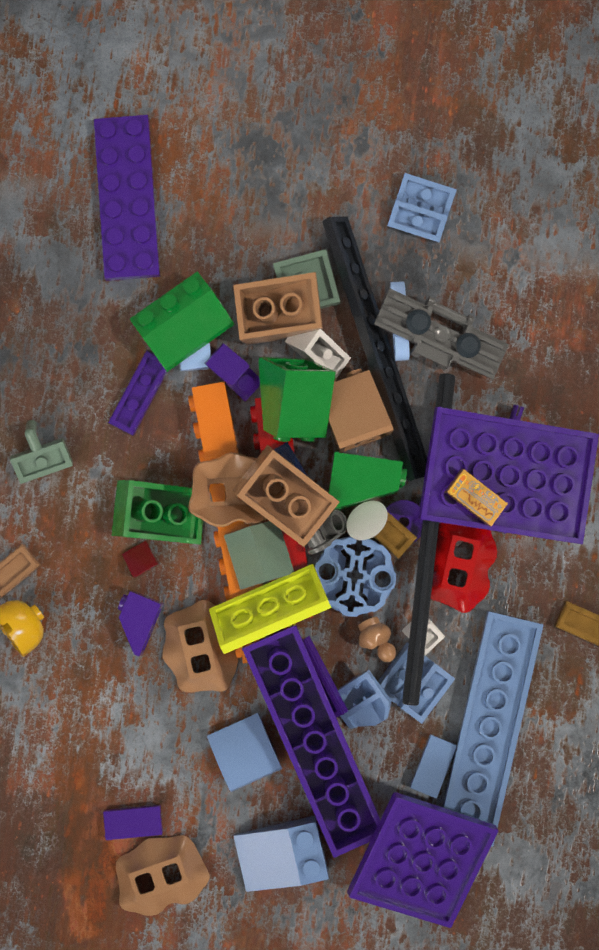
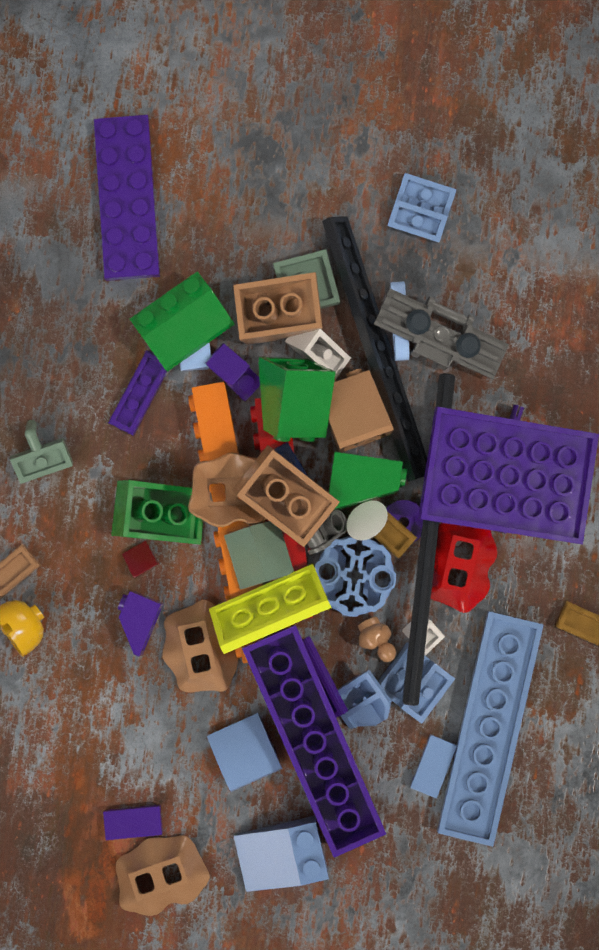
dark purple plate [347,792,499,928] -> none
tile [445,469,508,526] -> none

